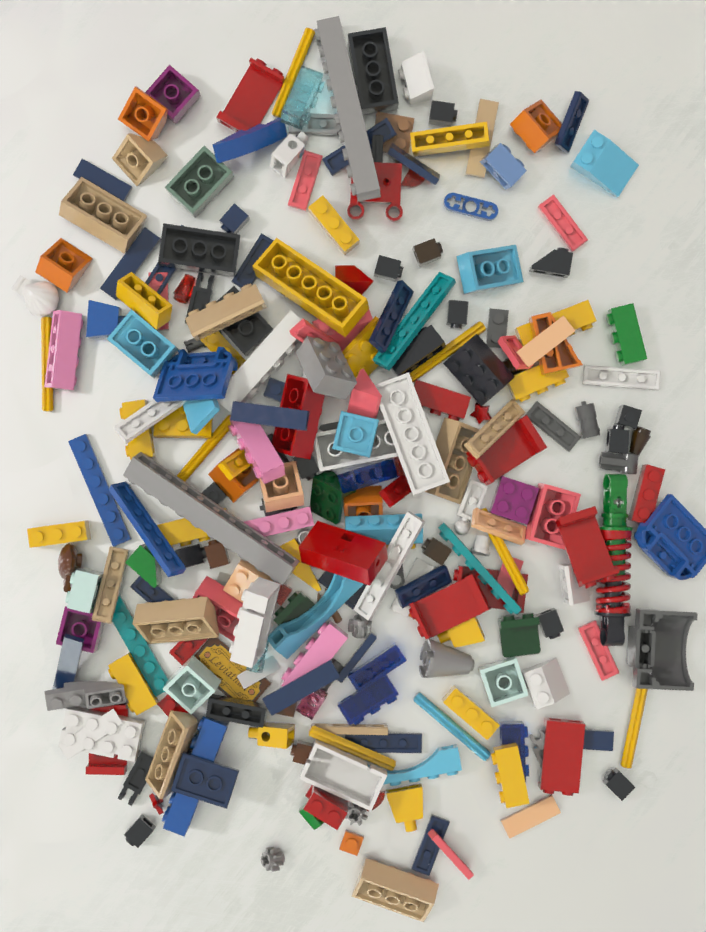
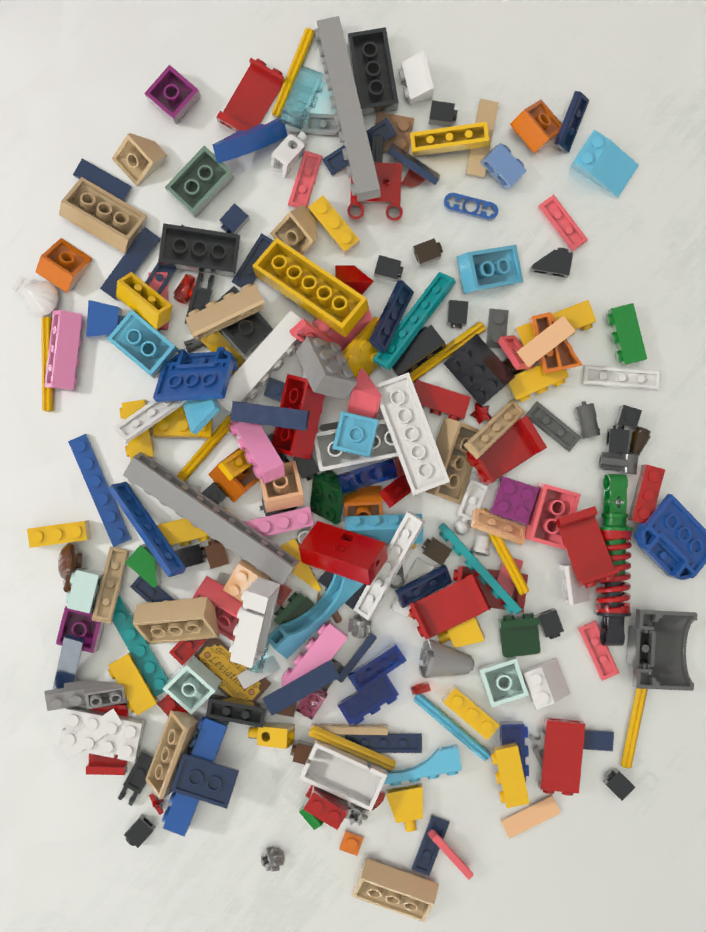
orange slope [118,86,168,141] -> none
none -> tan slope [270,205,316,255]
none -> clear red tile [410,681,431,694]

